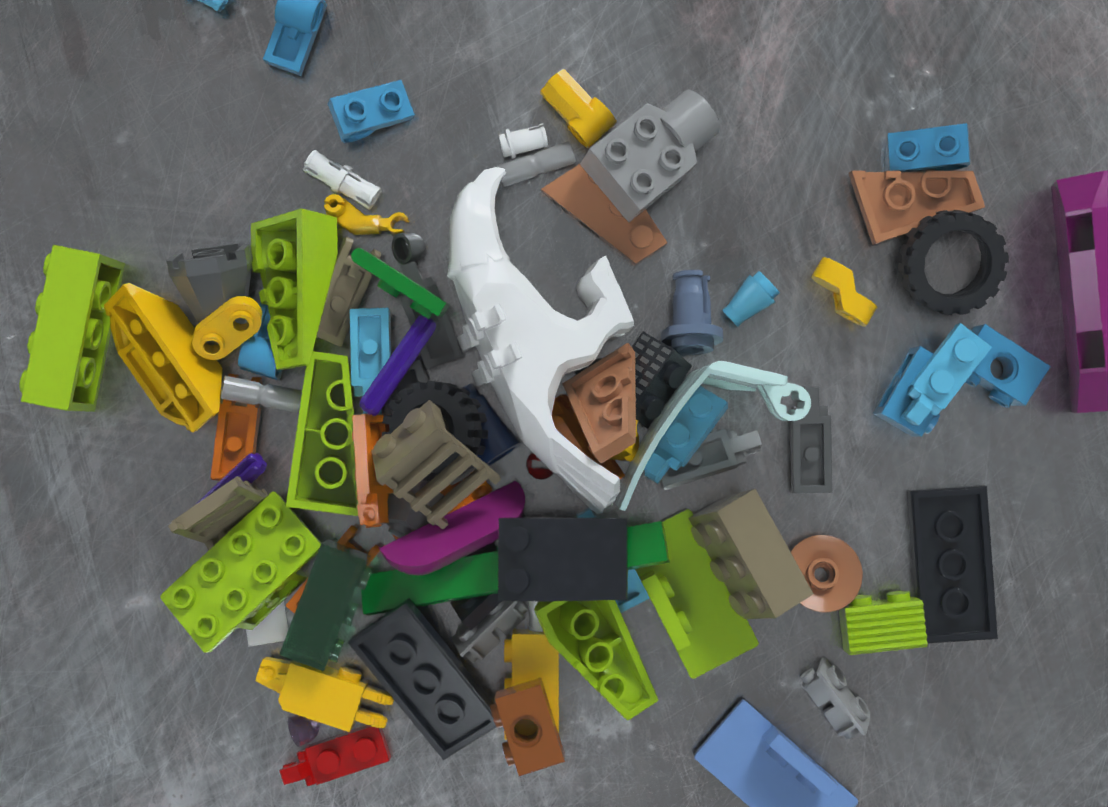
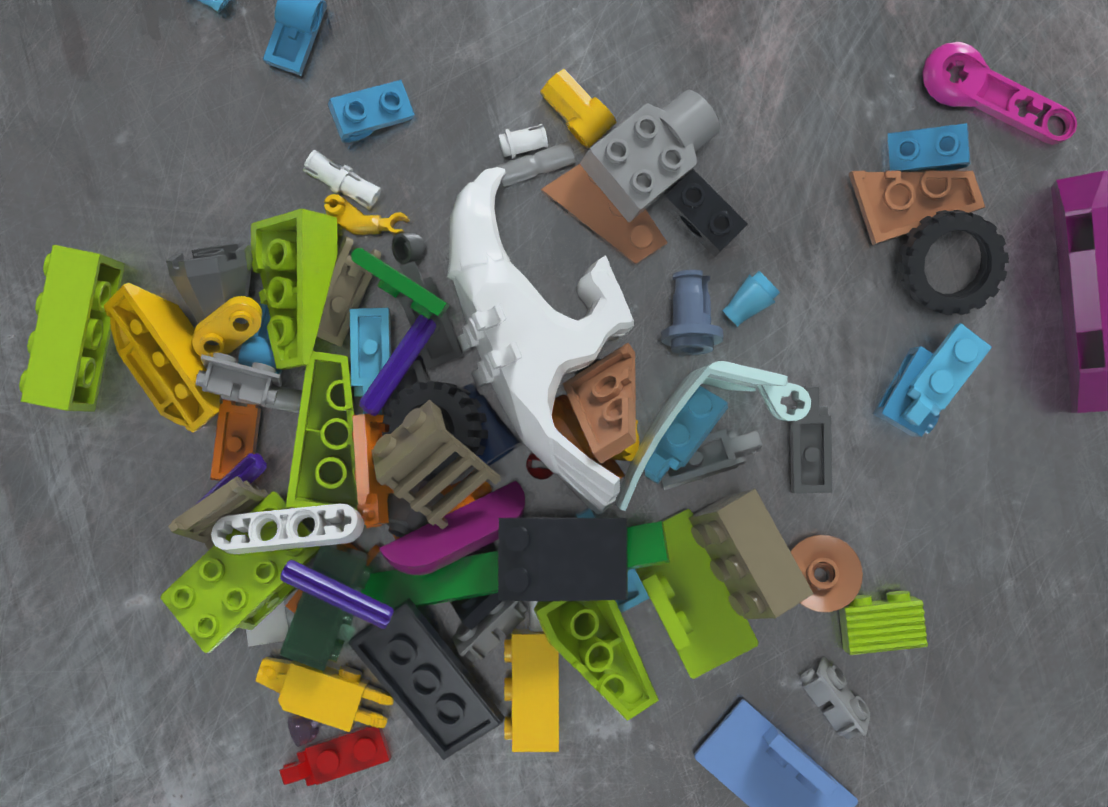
dark orange brick [490,677,565,776] -> none
black brick [632,331,692,429] -> none
yellow piece [811,257,877,327] -> none
black tile [907,485,998,644] -> none
dark azure brick [965,324,1051,408] -> none
none -> light grey hinge [195,353,282,407]
none -> white beam [211,503,364,554]
none -> dark purple axle [280,560,394,629]
none -> black brick [662,169,748,257]
none -> dark pink beam [922,42,1077,145]

